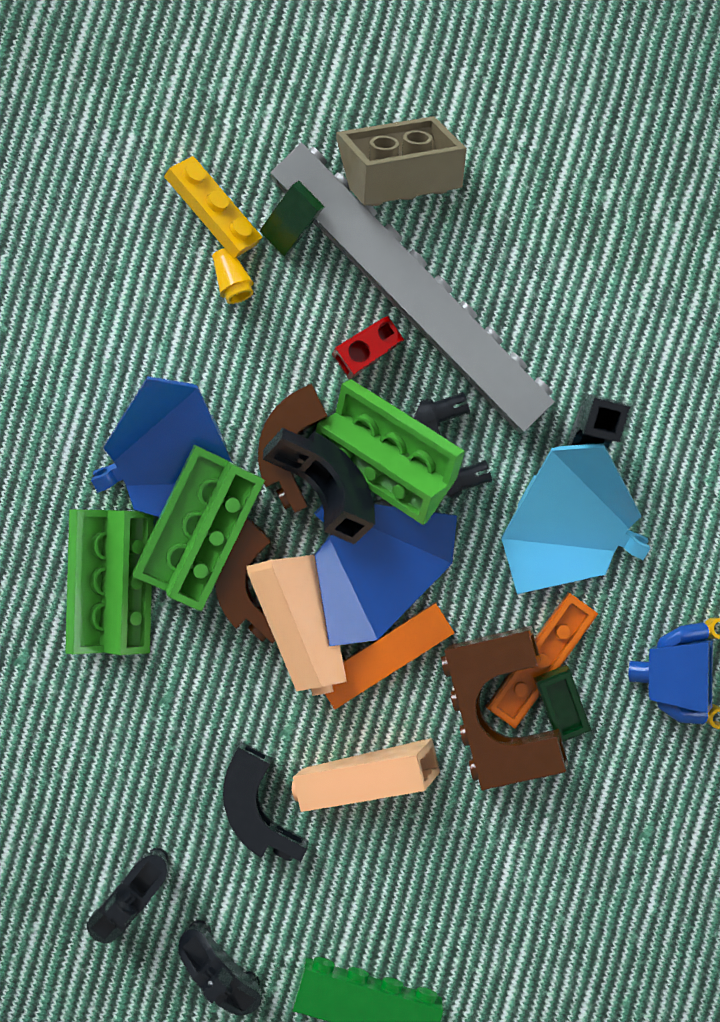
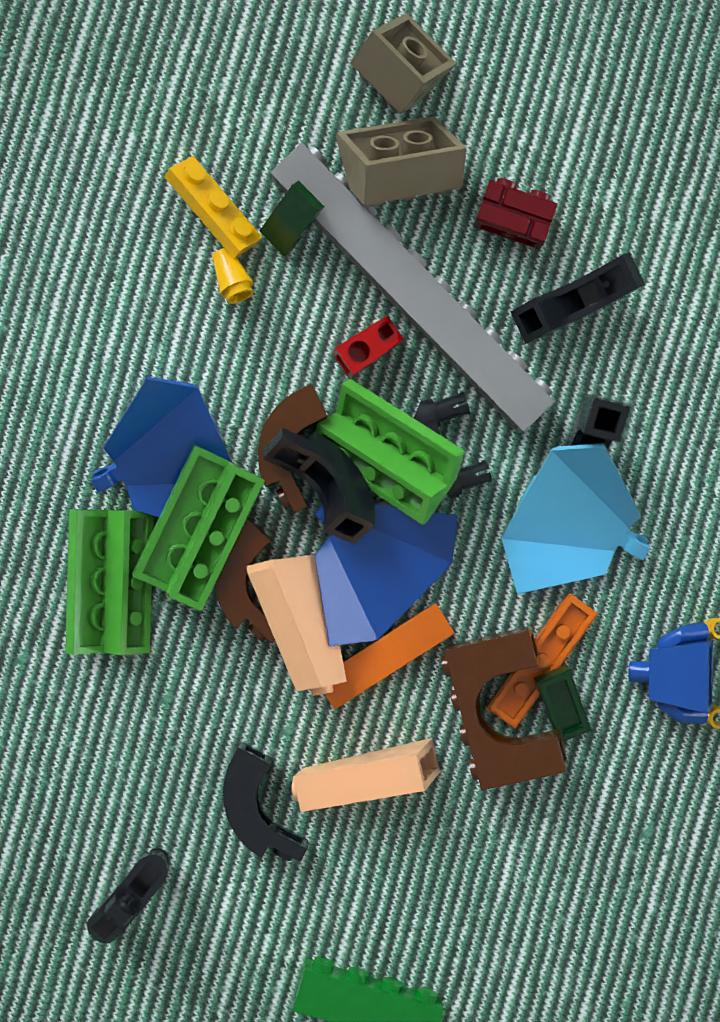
black connector [178,920,262,1016] -> none
none -> dark tan slope [350,13,457,114]
none -> dark red brick [473,178,558,250]
none -> black arch [511,252,646,344]

